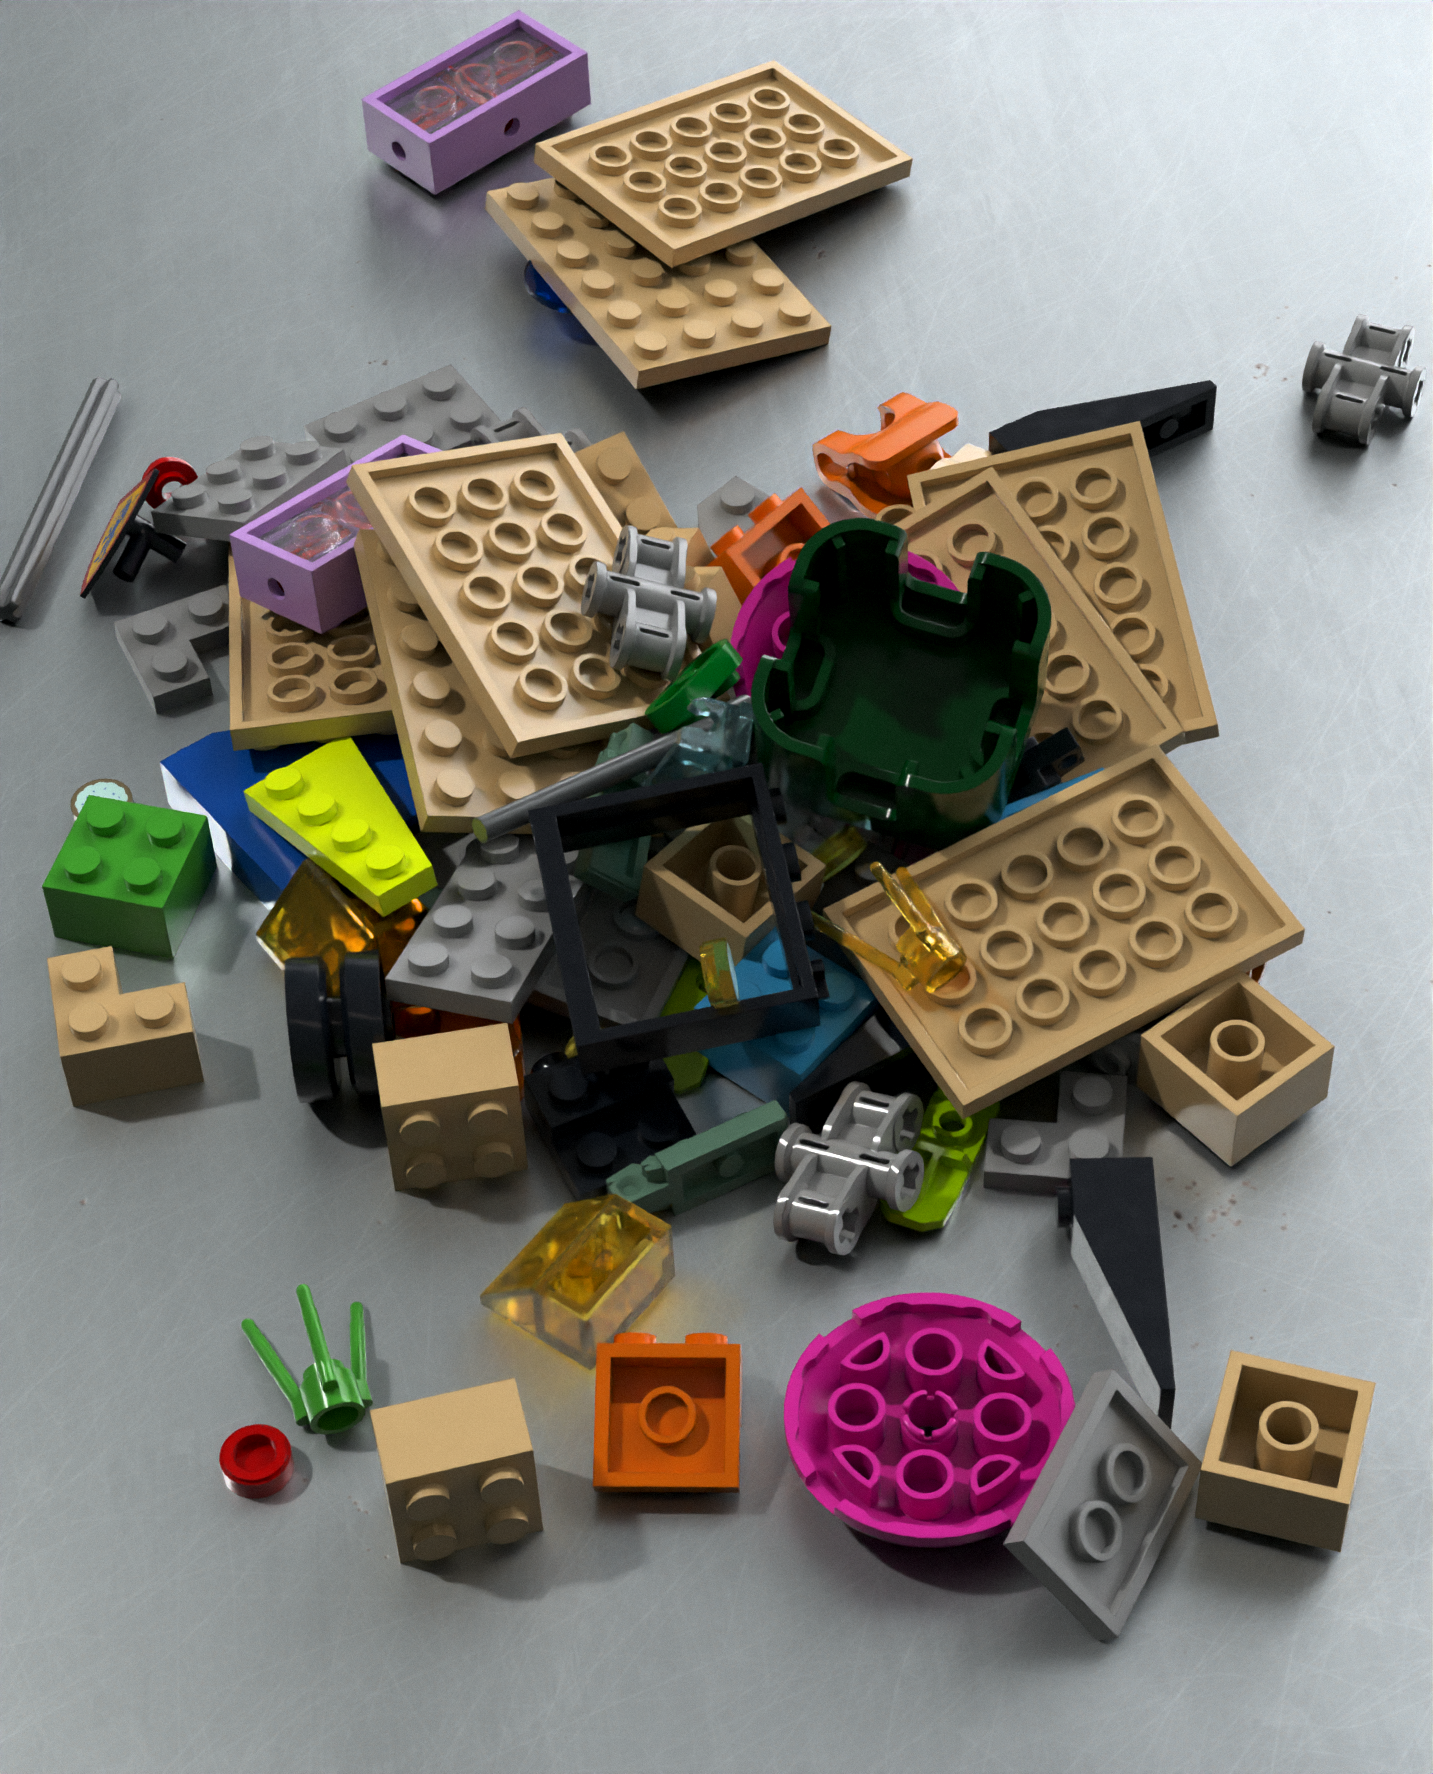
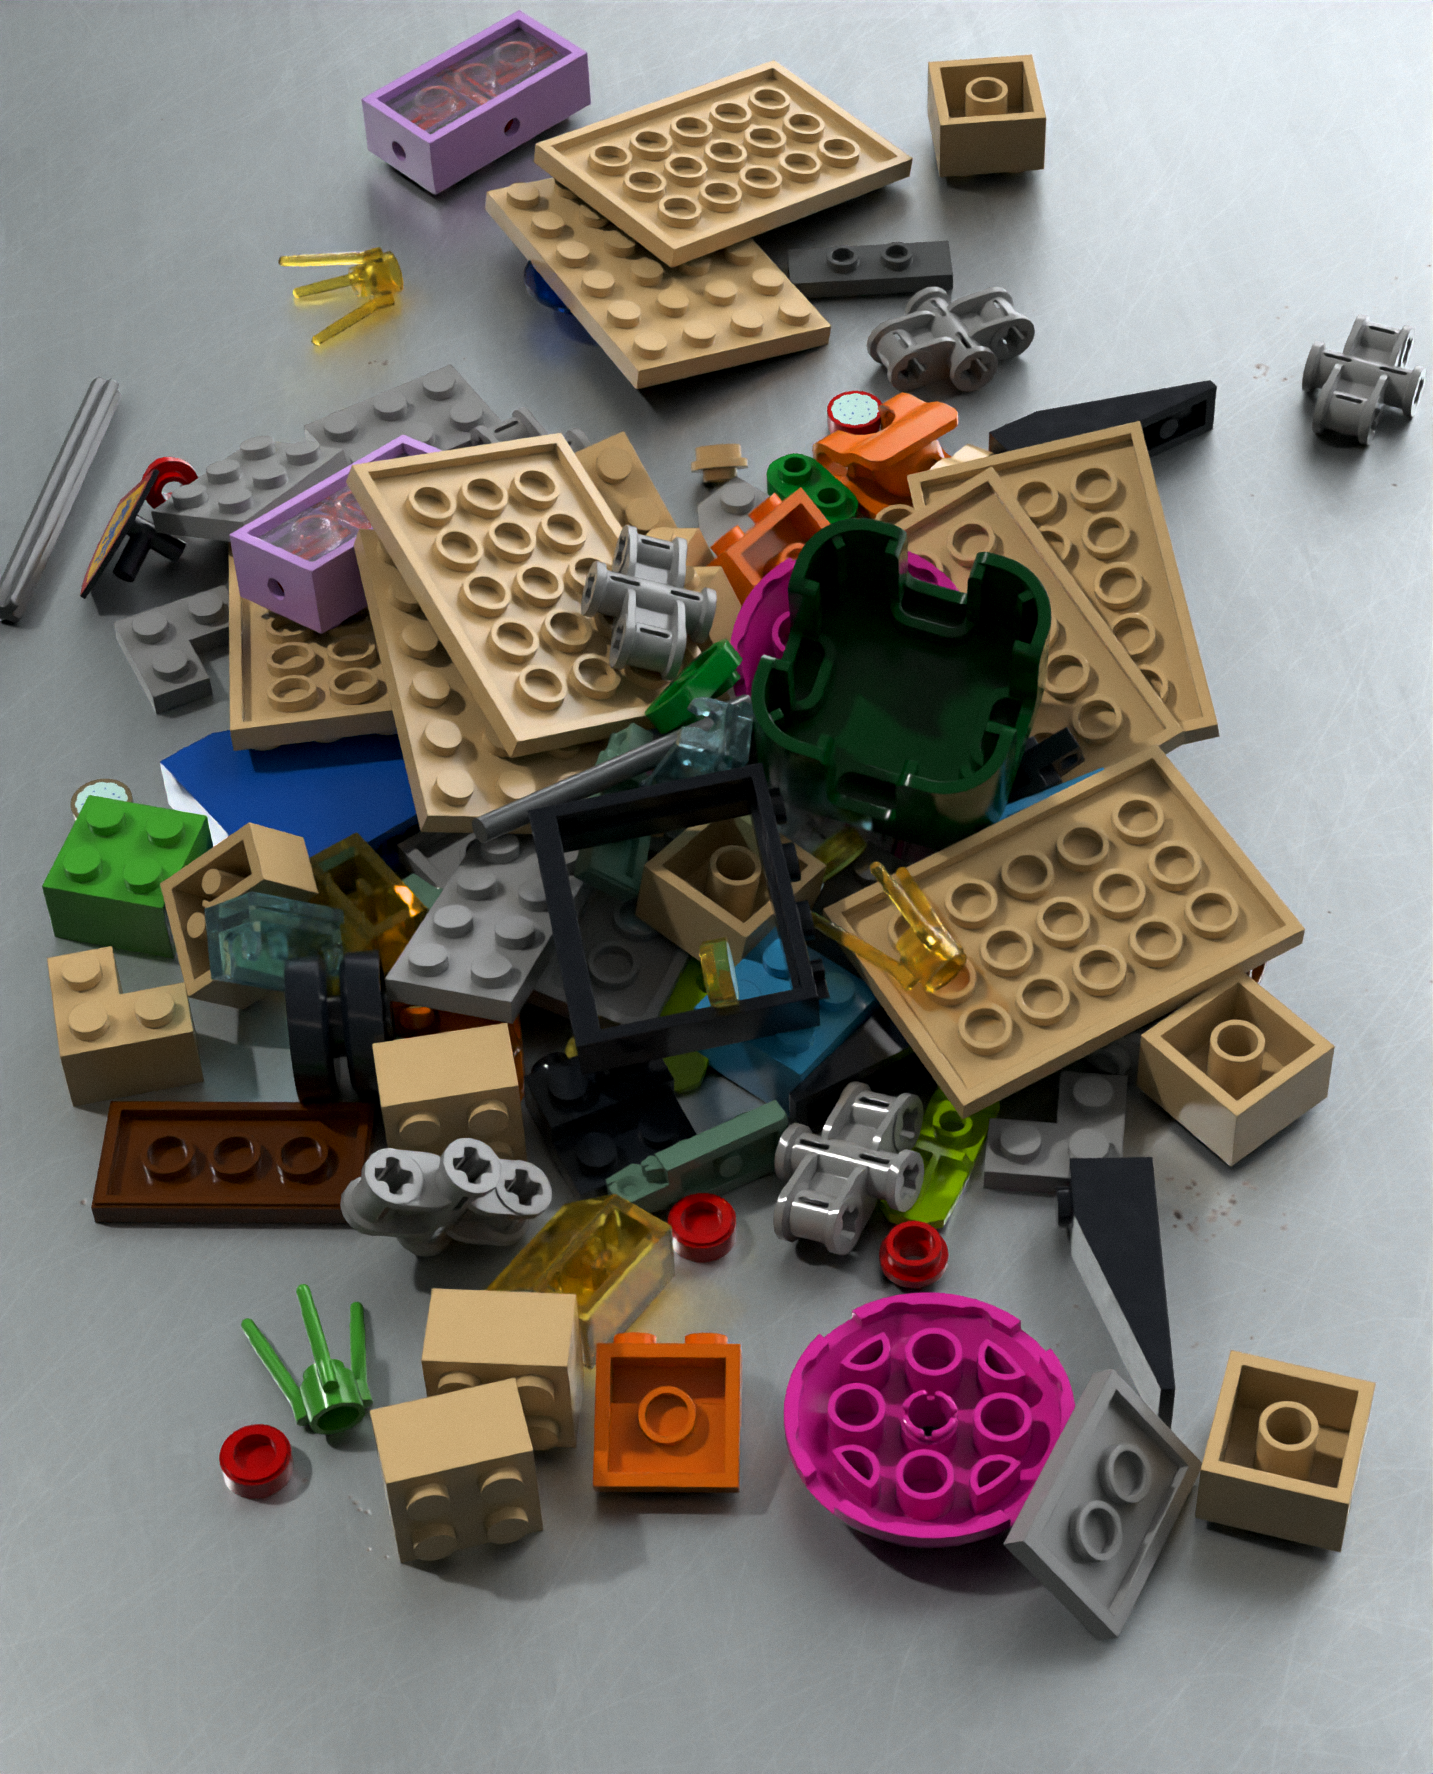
neon yellow wing [243,736,438,917] -> none
none -> reddish brown tile [91,1101,377,1223]
none -> tan brick [160,822,319,1010]
none -> clear light blue hinge [204,891,344,992]
none -> clear yellow plant [278,247,403,346]
none -> light grey axle [340,1138,552,1257]
none -> tan brick [421,1288,584,1451]
none -> red tile [668,1193,737,1263]
none -> tan plate [691,444,748,483]
none -> green plate [767,453,858,524]
none -> dark grey plate [787,241,953,298]
none -> tile [827,391,882,435]
none -> light grey axle [866,286,1035,392]
none -> red plate [879,1221,949,1288]
none -> tan brick [927,54,1046,177]

